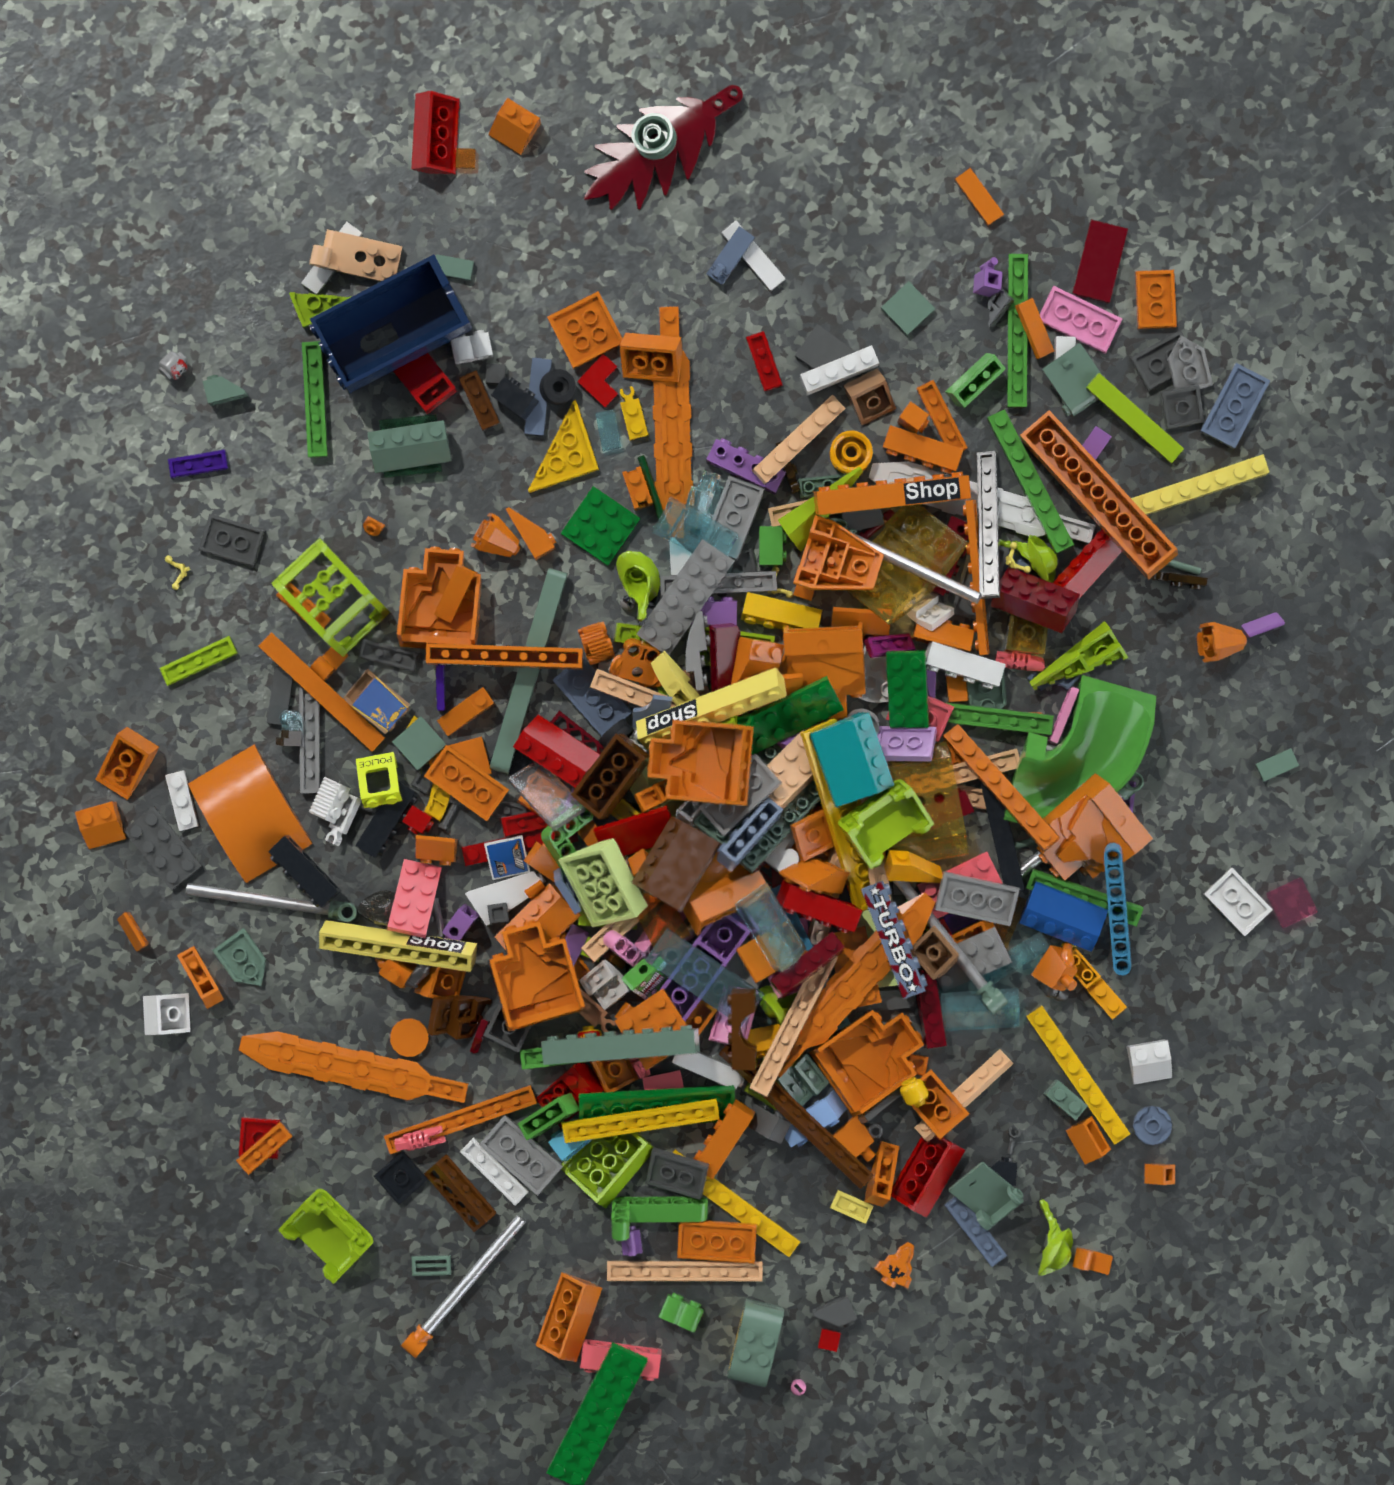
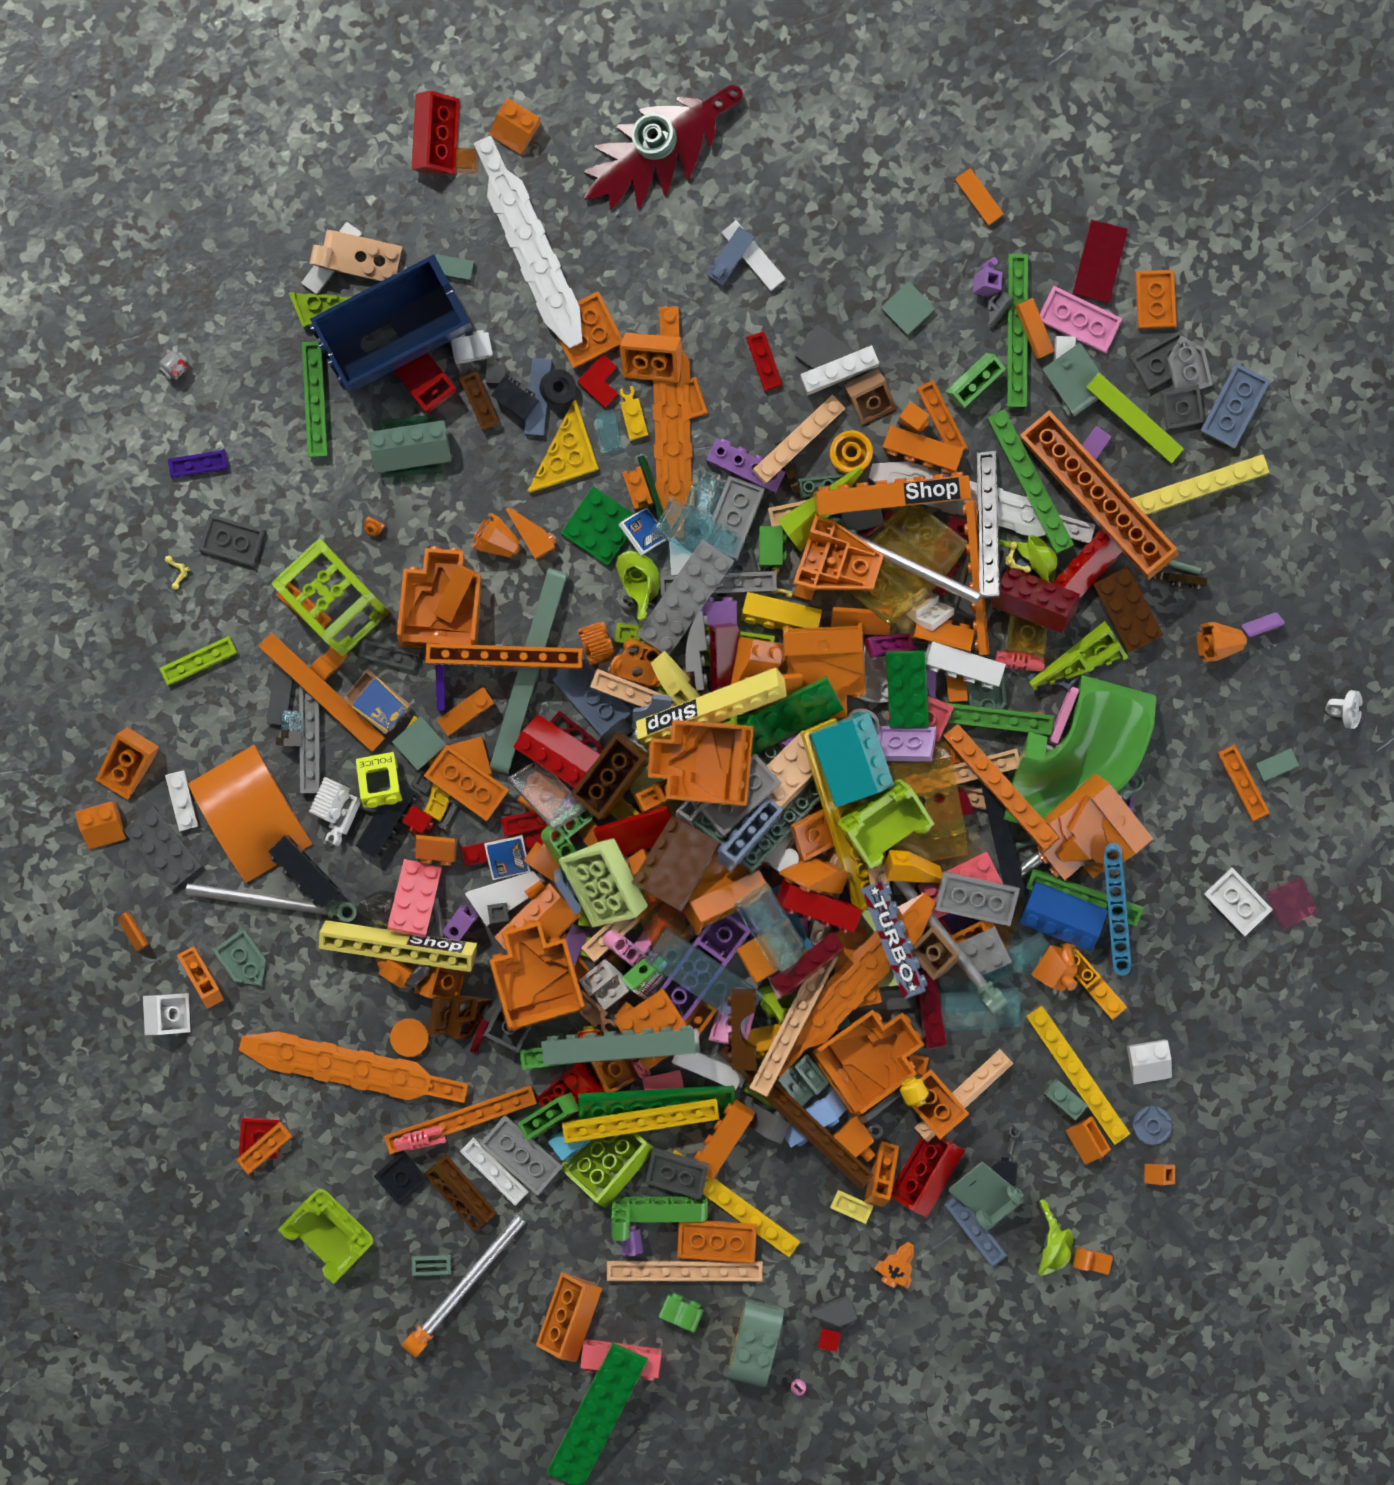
sand green slope [203,375,248,406] -> none
none -> white plate [474,136,582,348]
none -> slope [618,507,669,555]
none -> orange tile [684,377,708,420]
none -> reddish brown brick [1091,567,1163,654]
none -> orange tile [1217,744,1270,822]
none -> white tile [1325,690,1362,729]

